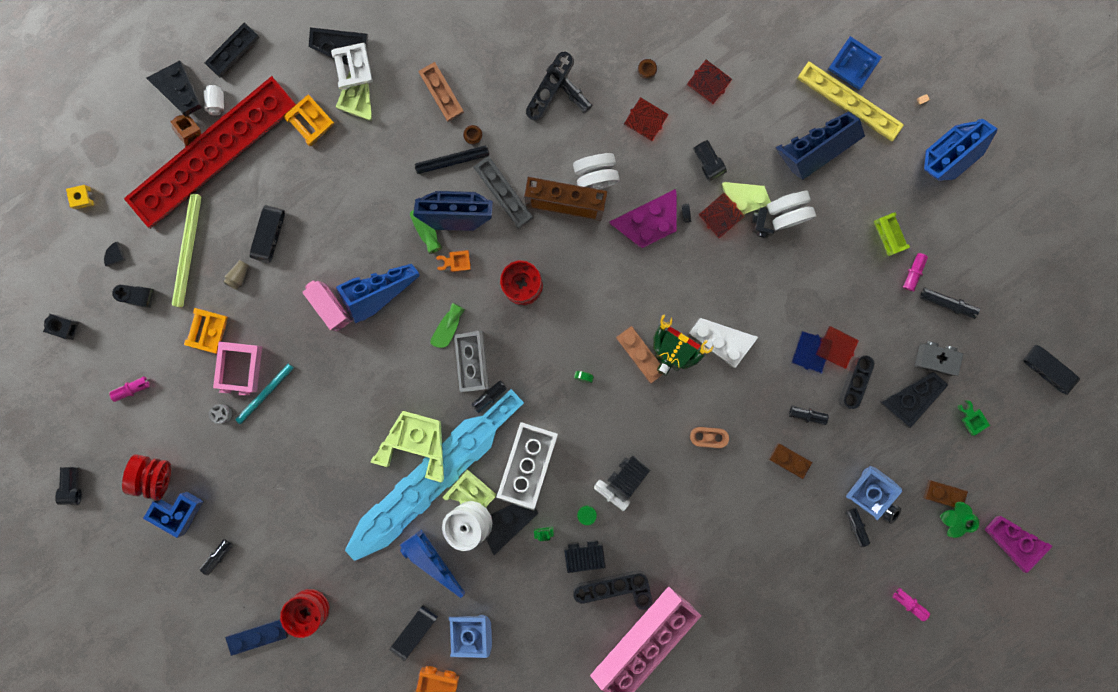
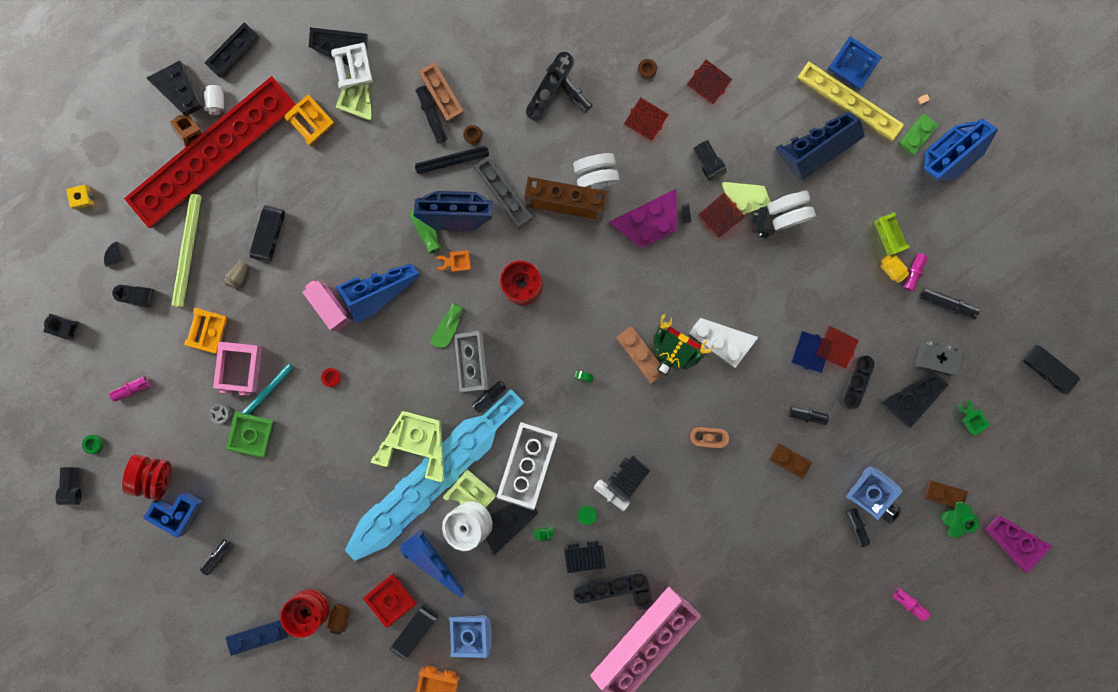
none -> green tile [82,435,104,454]
none -> bright green tile [226,411,274,458]
none -> red tile [321,368,342,387]
none -> reddish brown brick [327,604,351,635]
none -> red plate [363,573,417,629]
none -> black pin [415,85,448,144]
none -> yellow brick [880,254,909,283]
none -> bright green plate [898,113,939,156]

